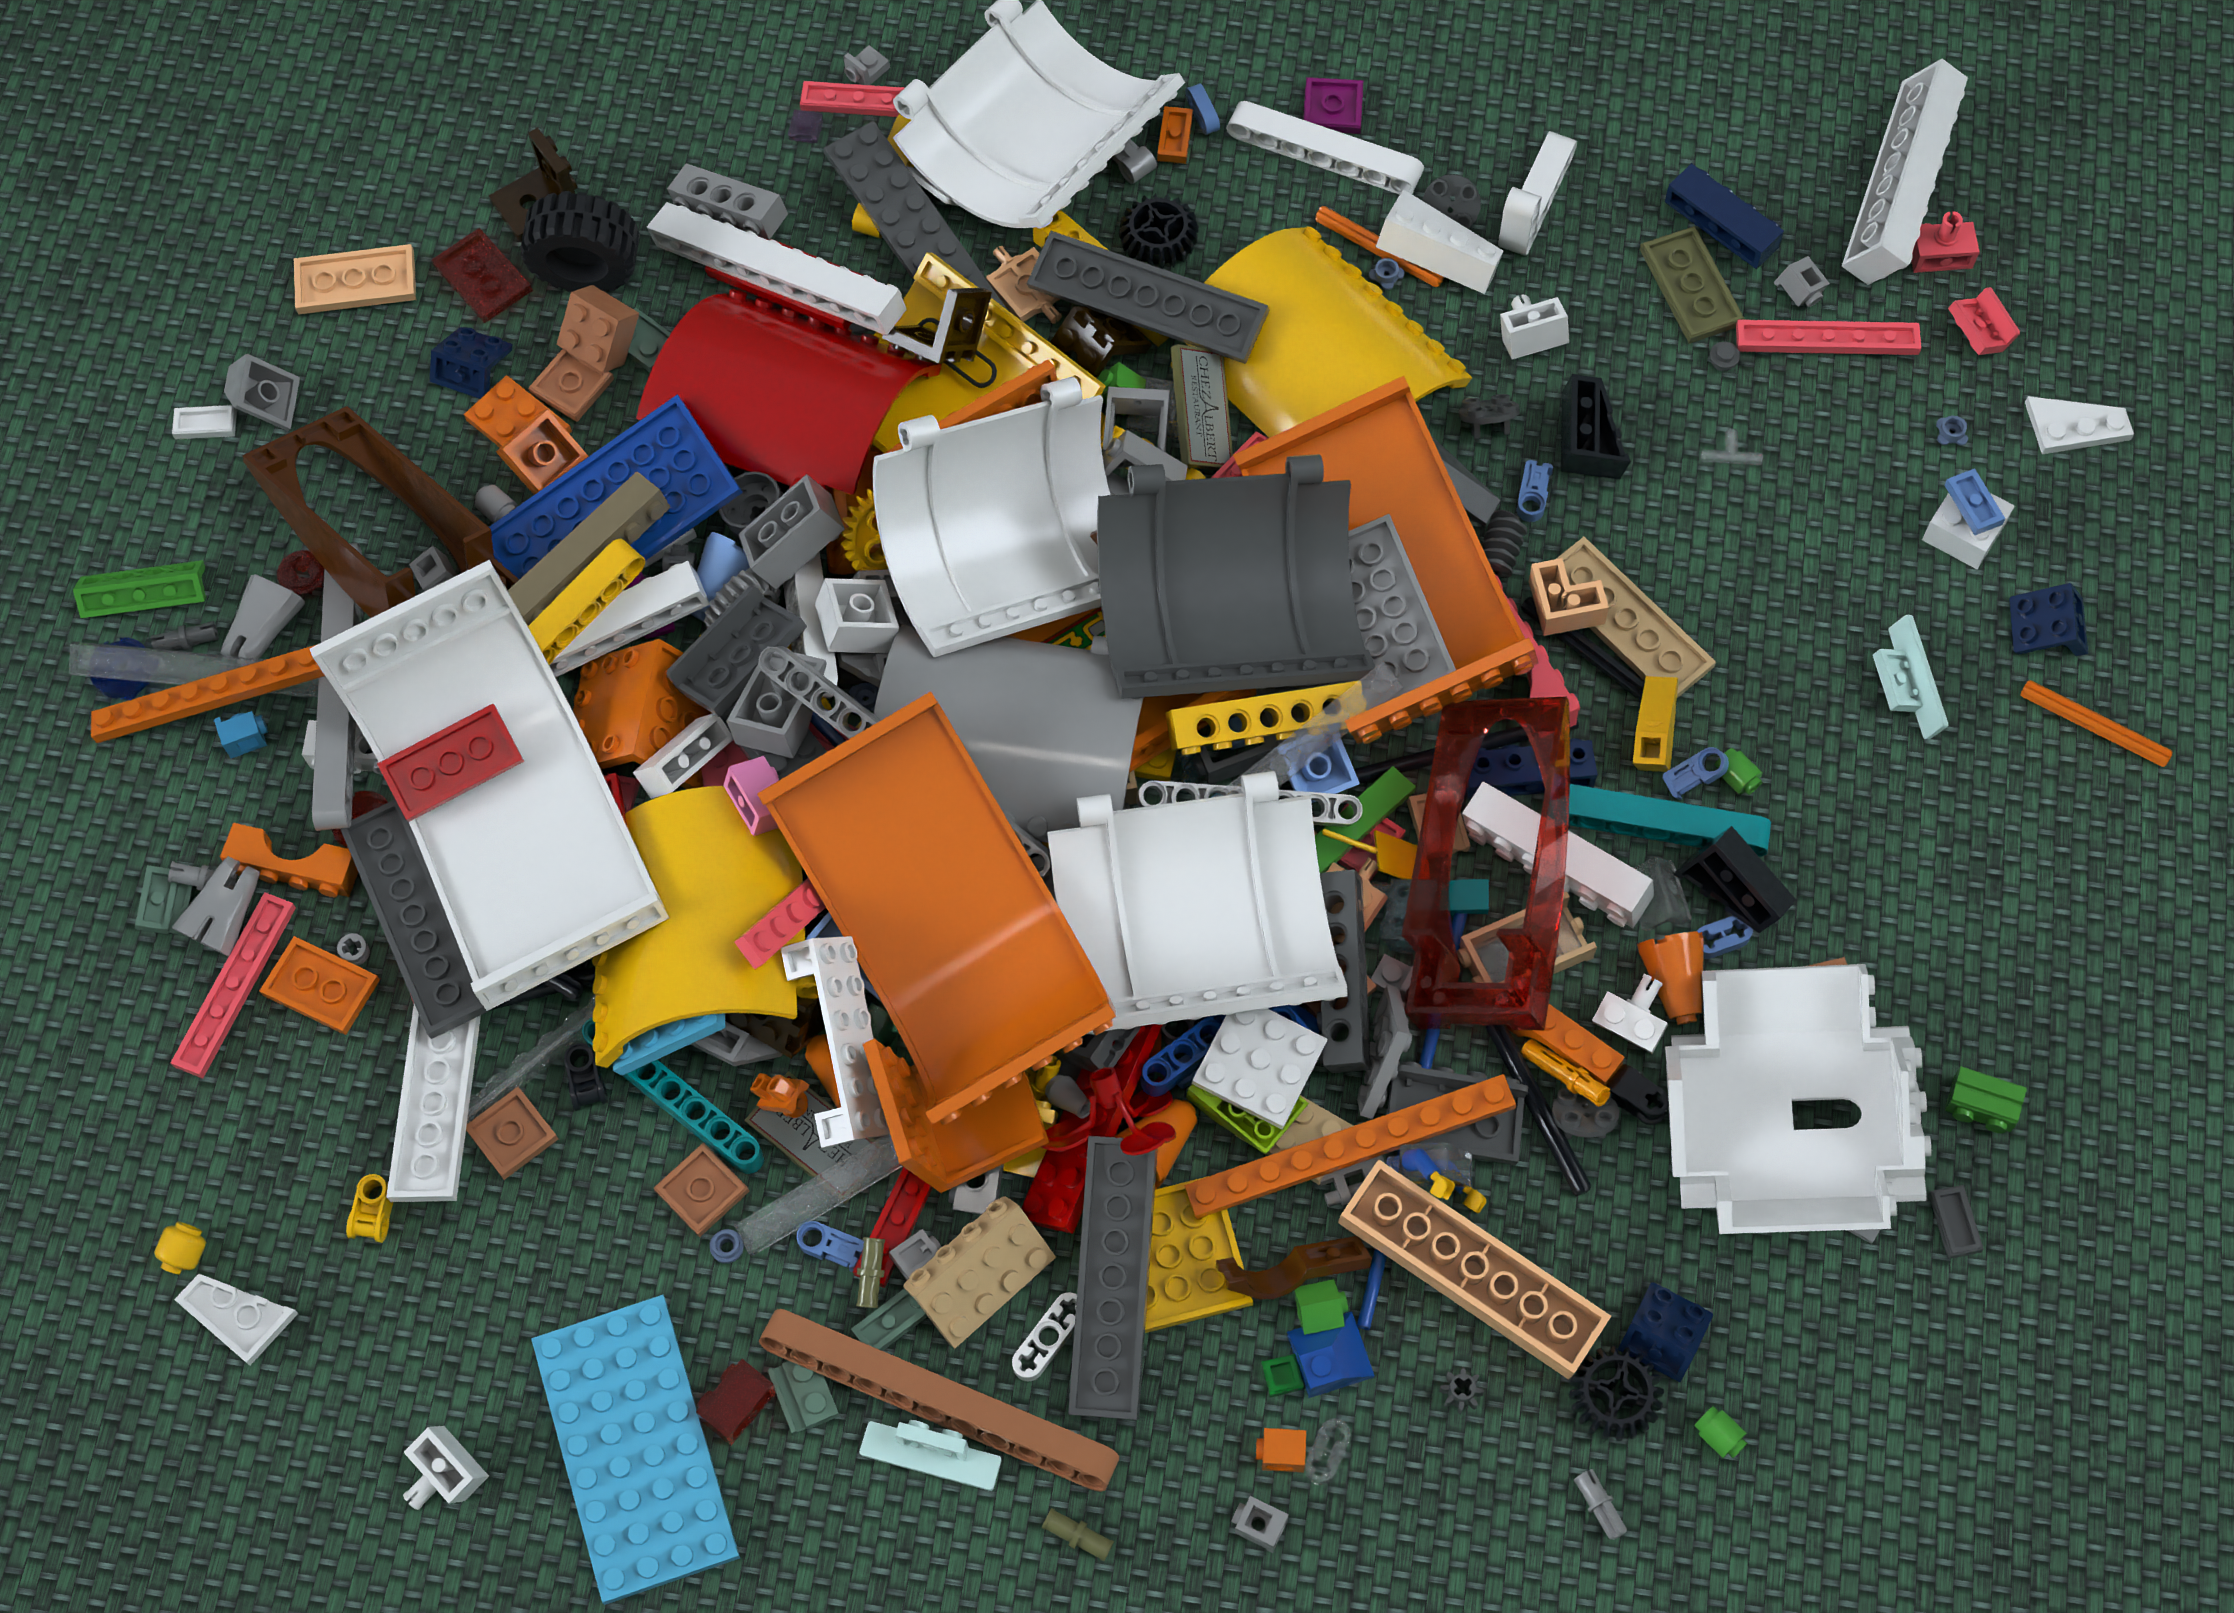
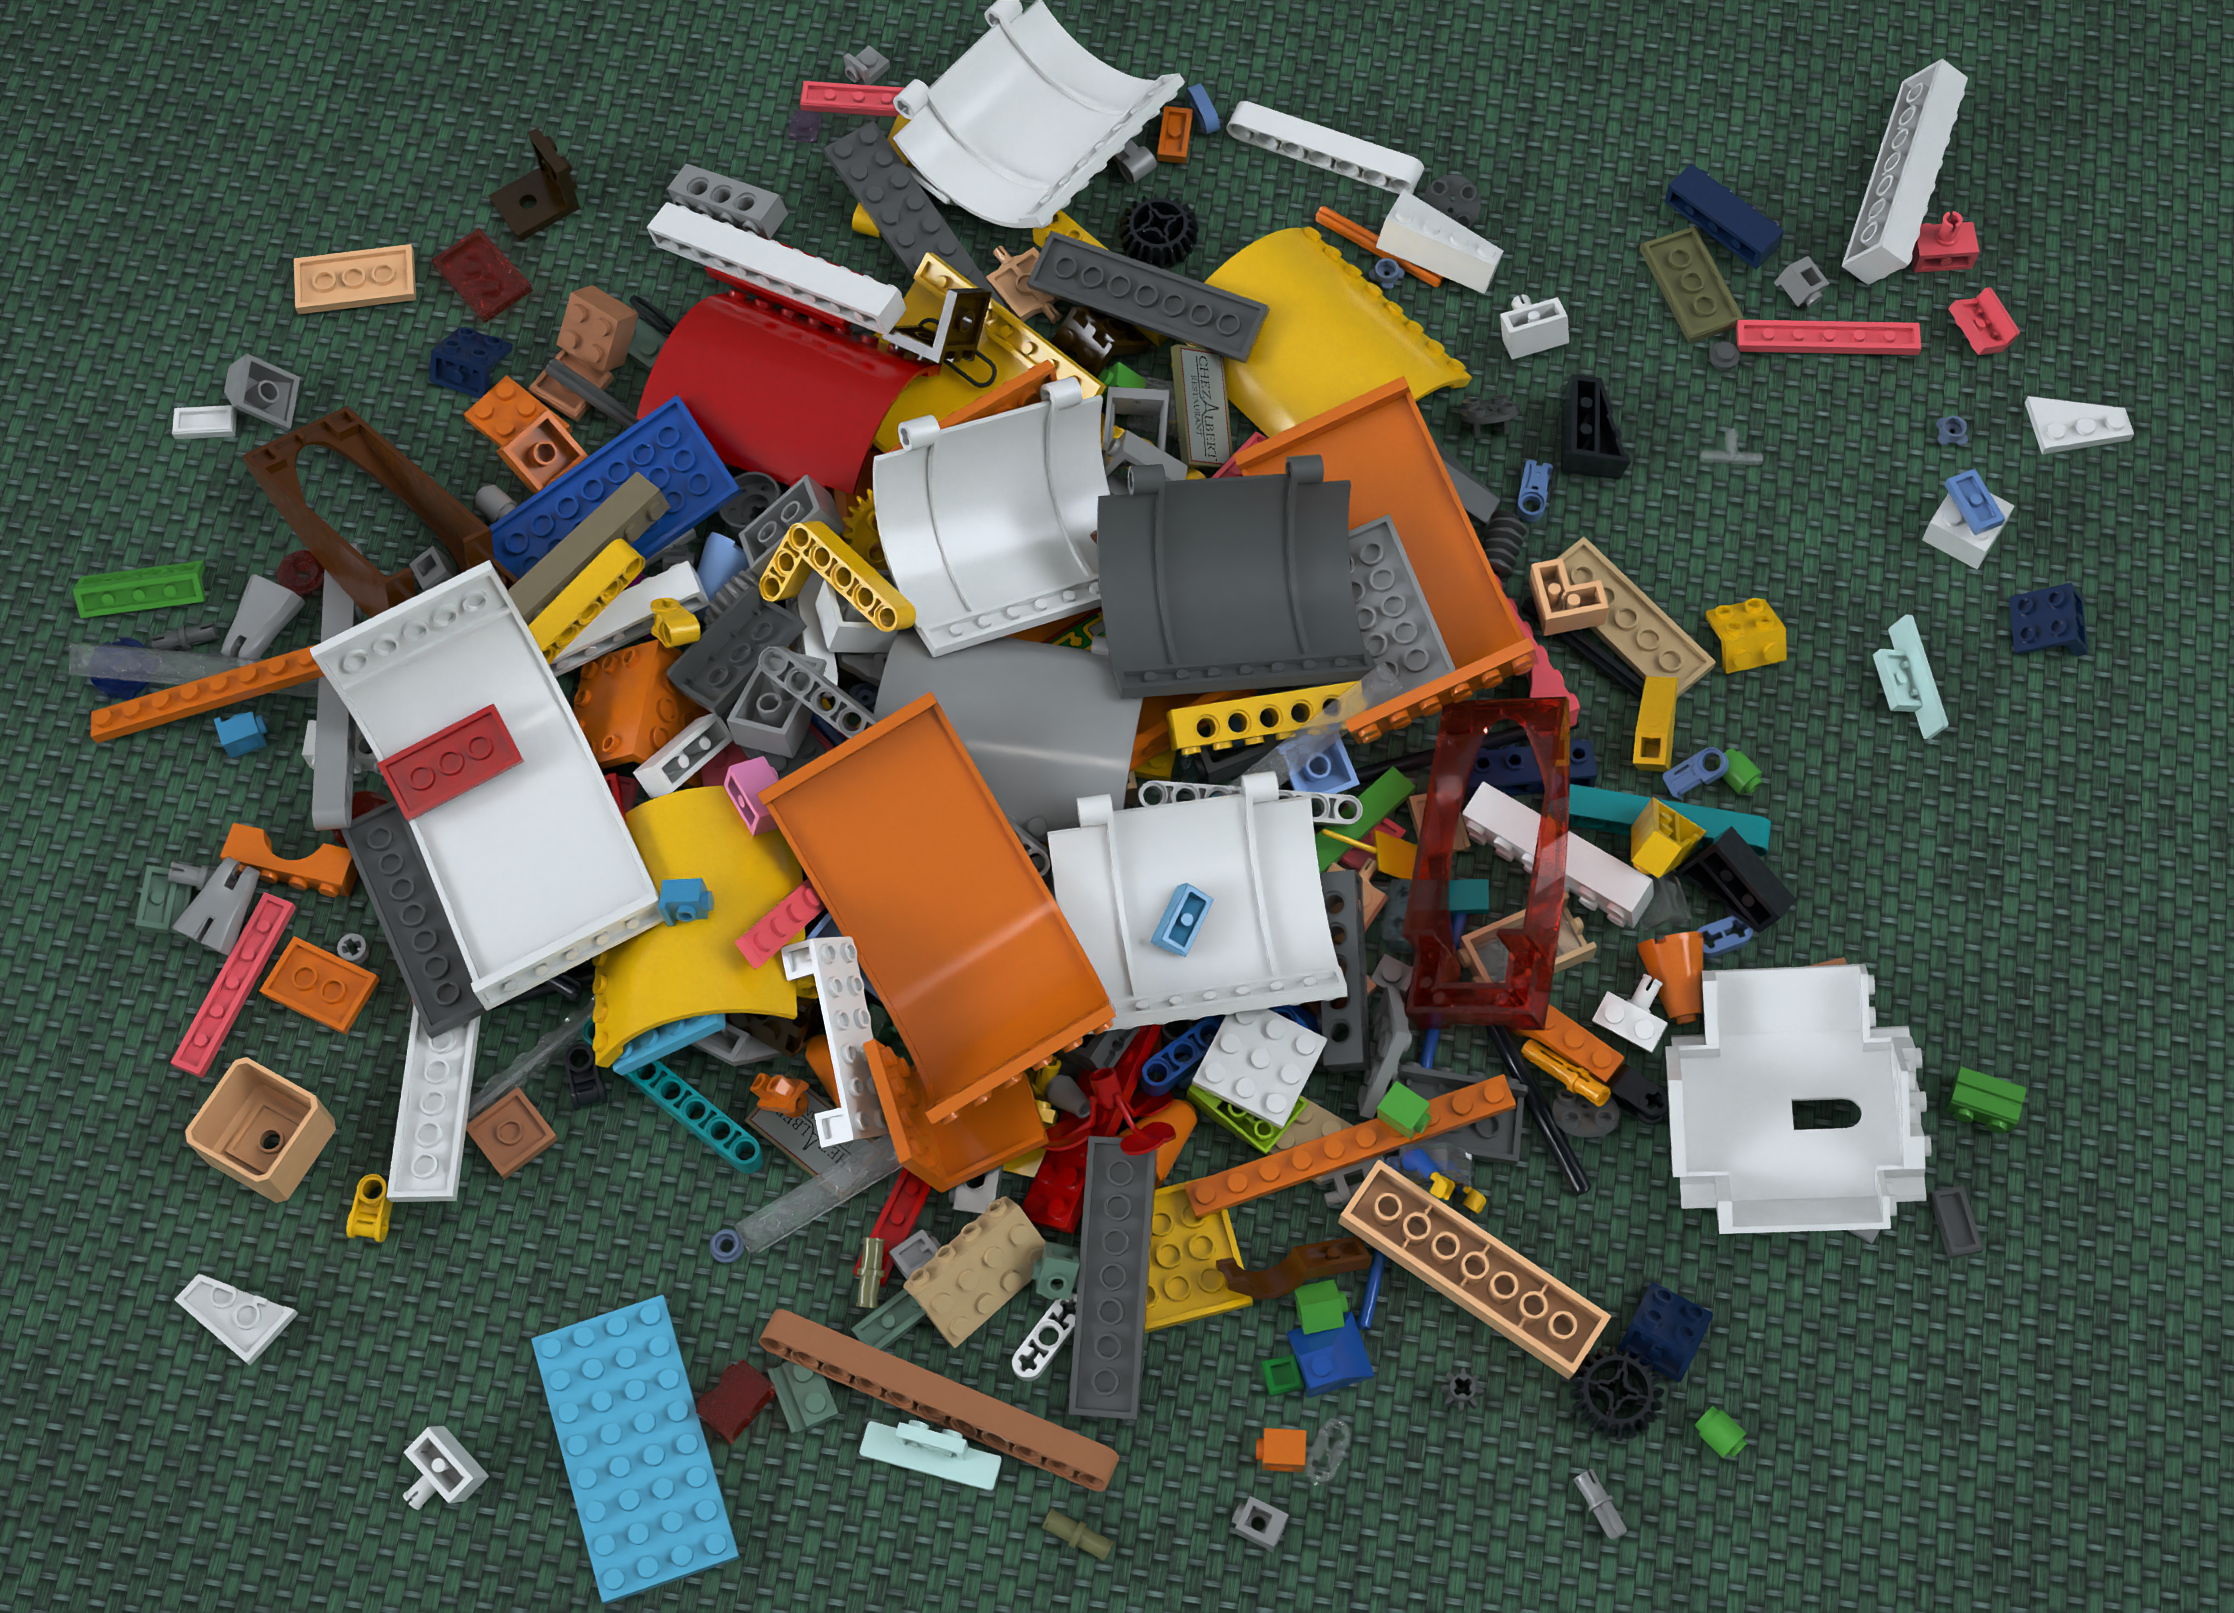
yellow head [154,1221,206,1275] -> none
black tyre [520,191,640,293] -> none
nougat plate [653,1142,750,1238] -> none
medium blue piece [796,1221,864,1272] -> none
magenta tile [1303,77,1364,134] -> none
white beam [1498,131,1578,256] -> none
orange axle [2021,680,2173,767] -> none
none -> light nougat plate [185,1057,336,1203]
none -> dark grey axle [545,358,640,429]
none -> black piece [629,295,676,336]
none -> yellow piece [650,598,701,648]
none -> dark azure brick [658,878,714,926]
none -> yellow beam [759,521,916,632]
none -> sand green brick [1031,1241,1080,1300]
none -> dark azure slope [1150,883,1214,957]
none -> bright green brick [1377,1081,1432,1140]
none -> yellow wedge [1631,797,1707,878]
none -> yellow bracket [1706,598,1787,674]

